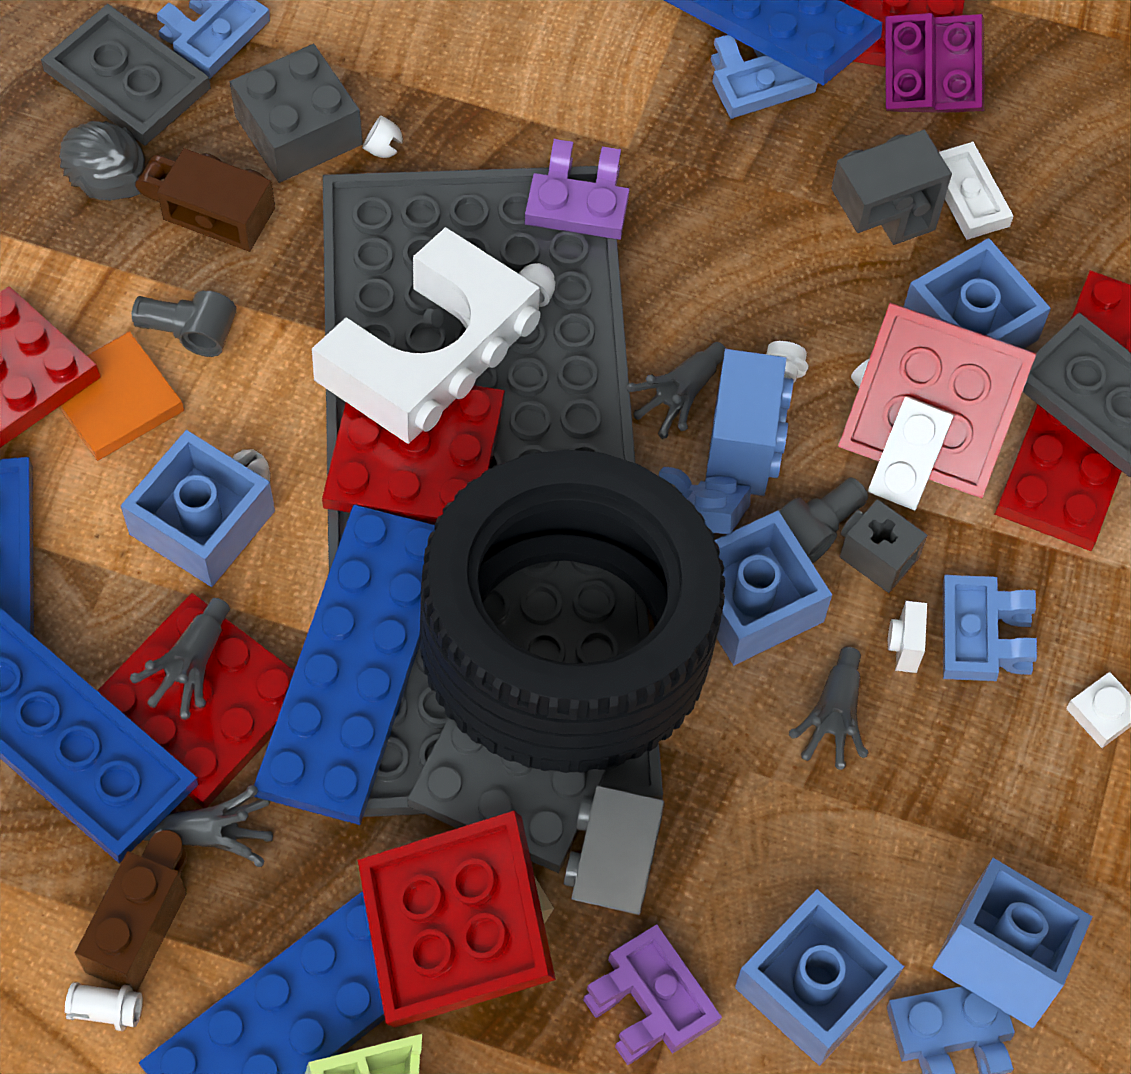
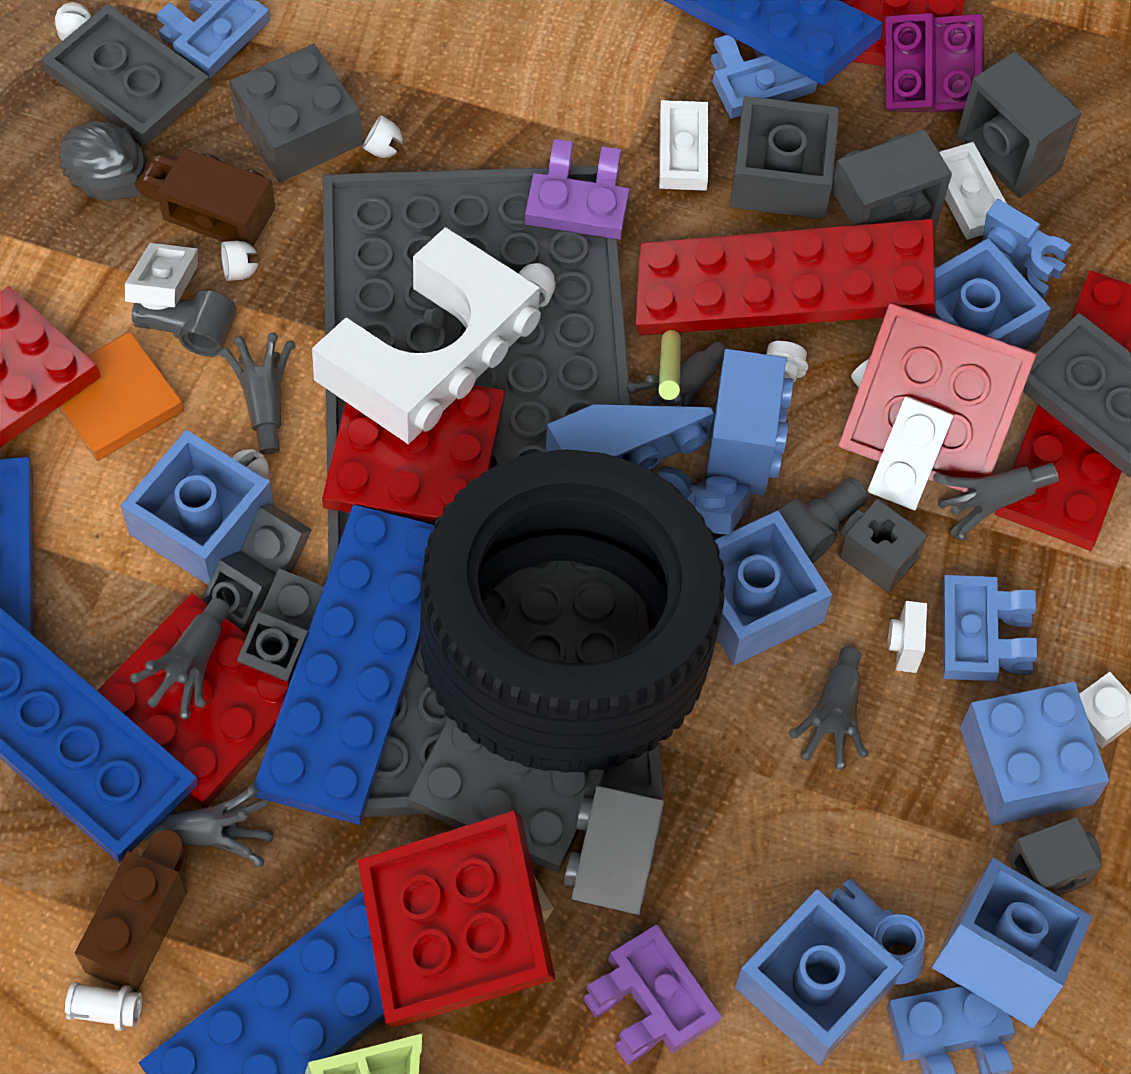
none -> white hinge [55,2,92,41]
none -> white plate [125,243,198,310]
none -> dark grey slope [202,503,312,630]
none -> dark grey piece [220,332,296,454]
none -> white hinge [221,241,258,281]
none -> dark grey slope [237,568,324,682]
none -> medium blue slope [546,404,714,471]
none -> red plate [635,219,936,336]
none -> white plate [659,100,708,191]
none -> yellowish green bar [659,330,681,400]
none -> dark grey brick [730,96,839,219]
none -> medium blue pin [829,879,925,985]
none -> dark grey piece [933,463,1059,541]
none -> dark grey brick [956,51,1081,199]
none -> medium blue brick [960,682,1109,826]
none -> medium blue plate [982,198,1071,300]
none -> dark grey brick [1007,817,1102,896]

